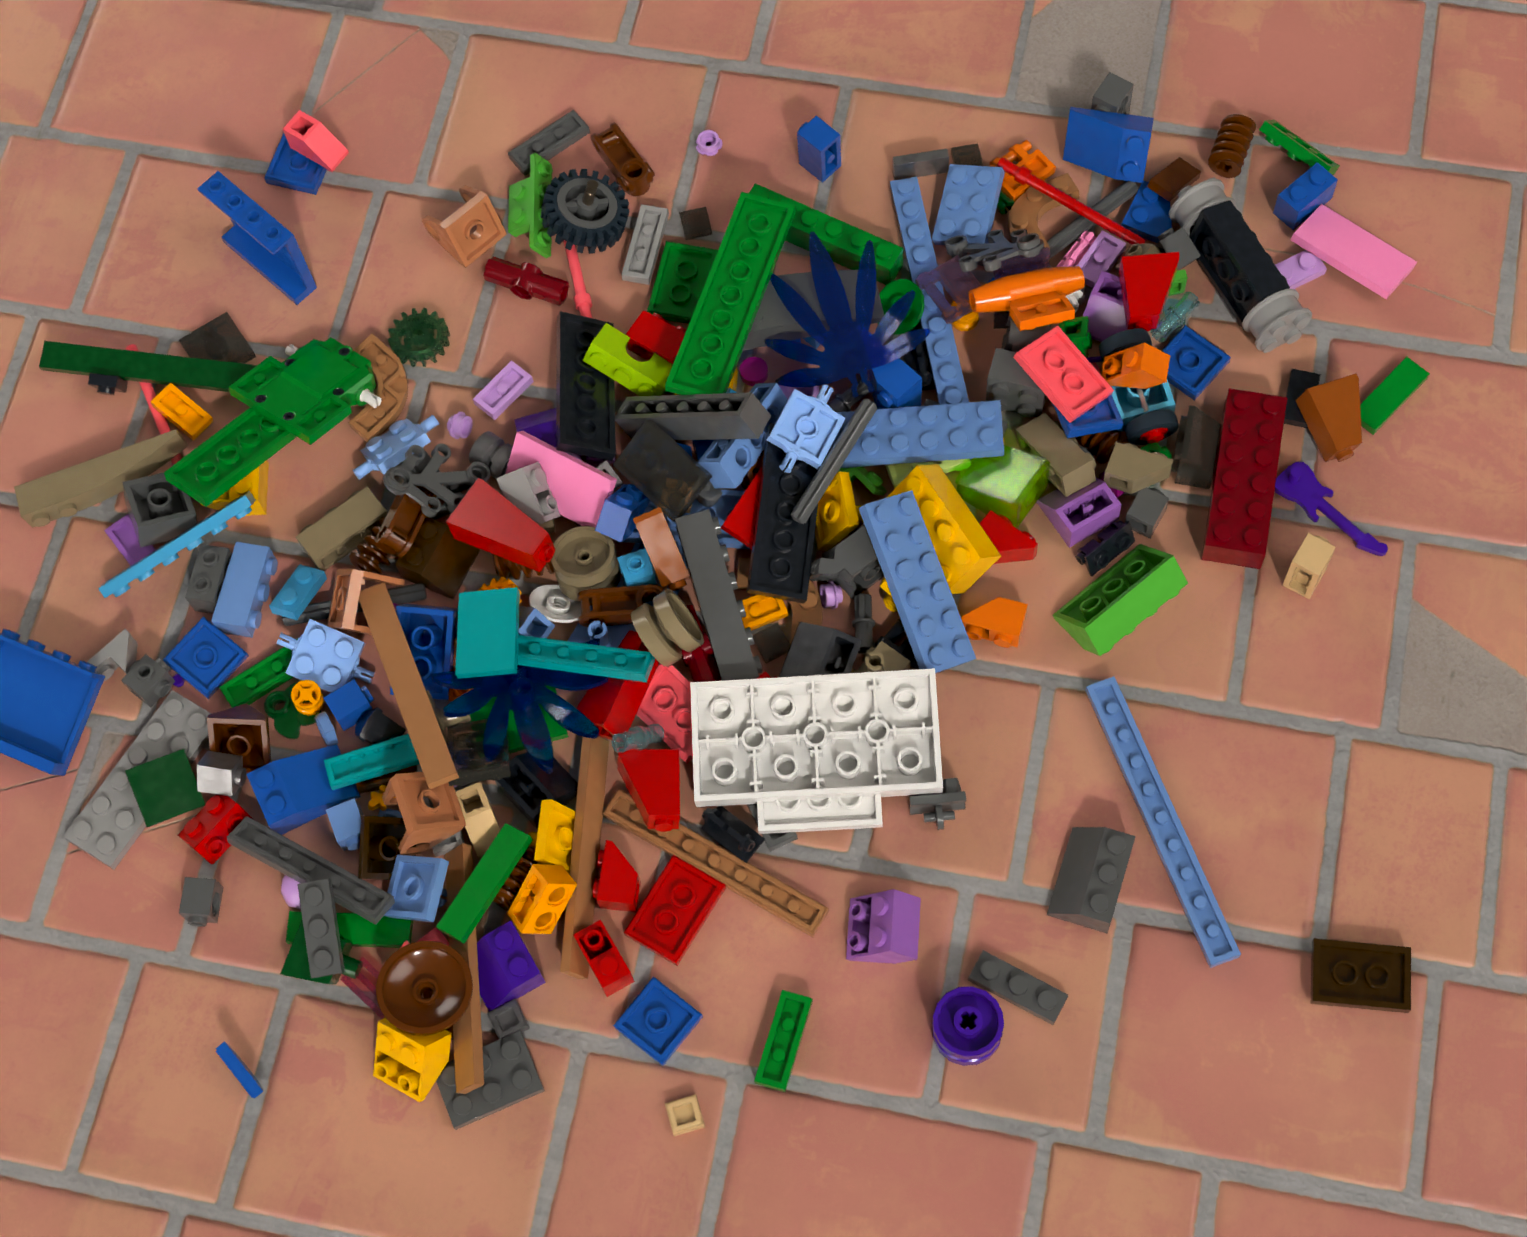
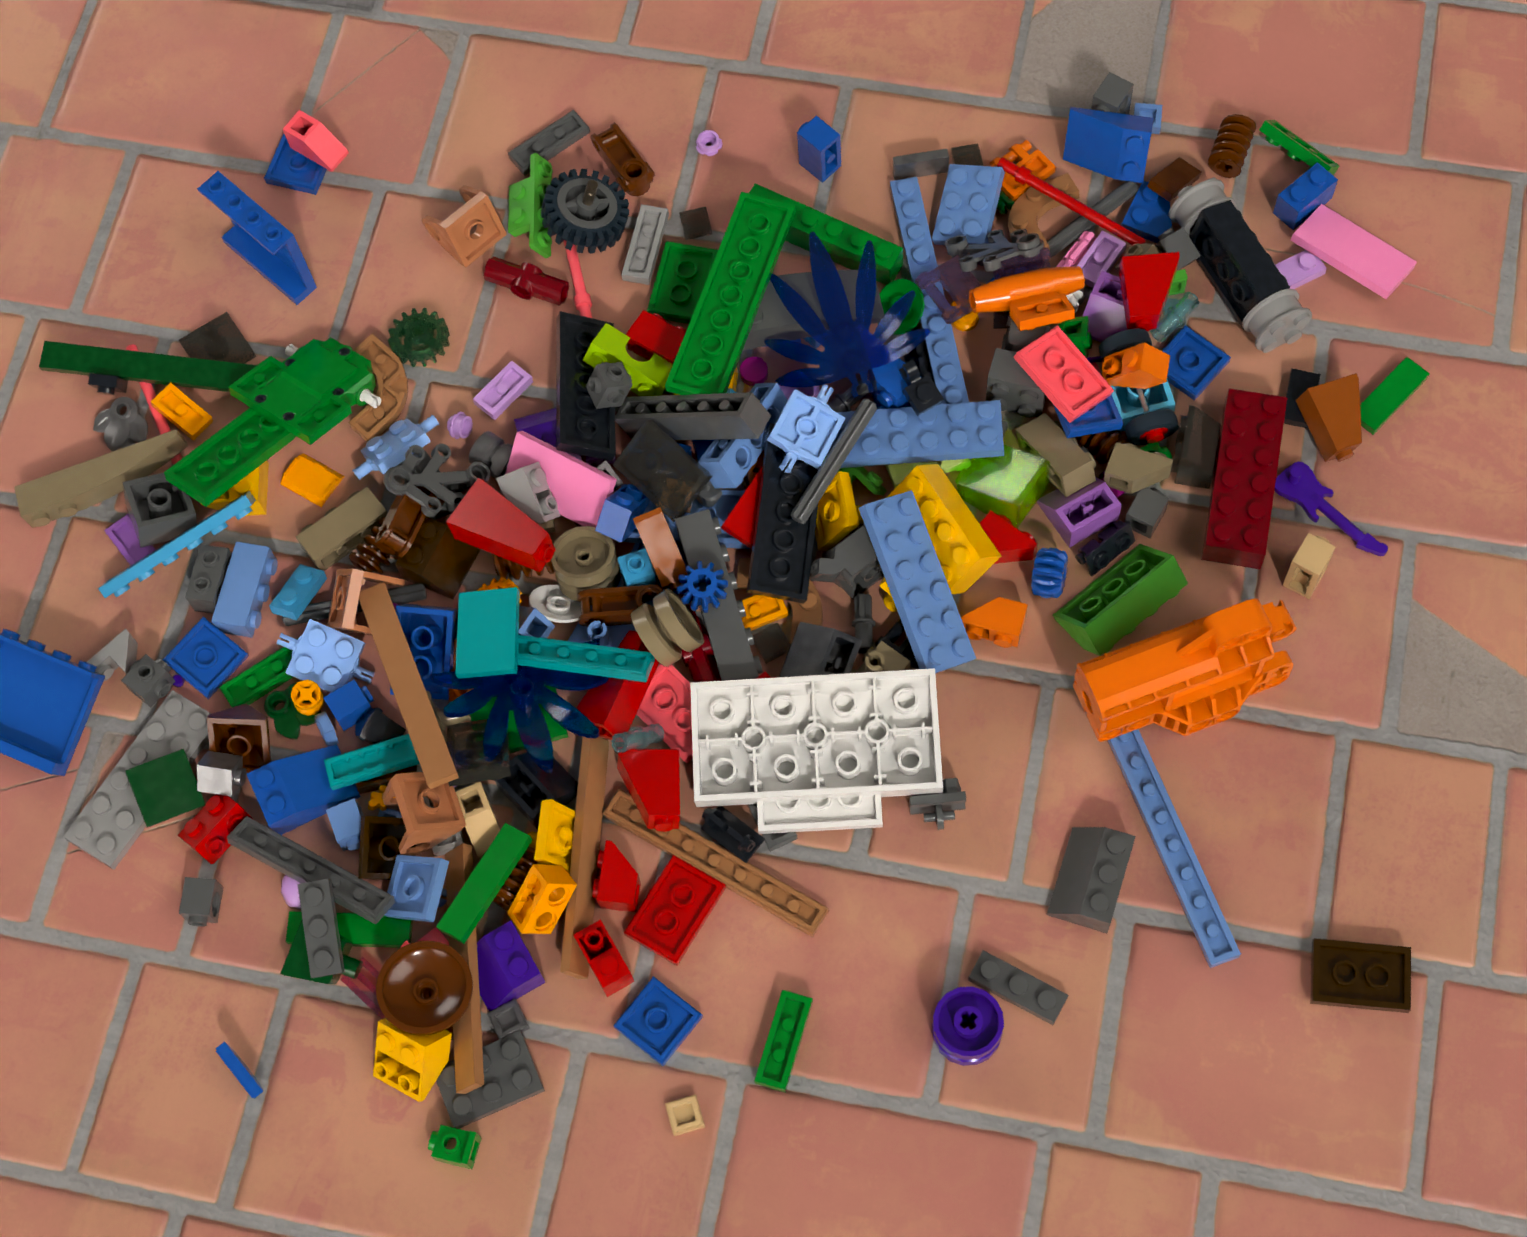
lavender plate [819,580,843,609] -> none
medium lavender slope [846,889,921,964] -> none
none -> flat silver plate [93,397,148,451]
none -> light orange piece [280,453,345,508]
none -> green brick [428,1125,482,1170]
none -> dark grey brick [586,362,633,409]
none -> blue gear [677,561,728,613]
none -> black plate [899,360,944,416]
none -> blue gear [1031,547,1068,599]
none -> orange connector [1073,598,1297,742]
none -> medium blue plate [1134,103,1163,134]

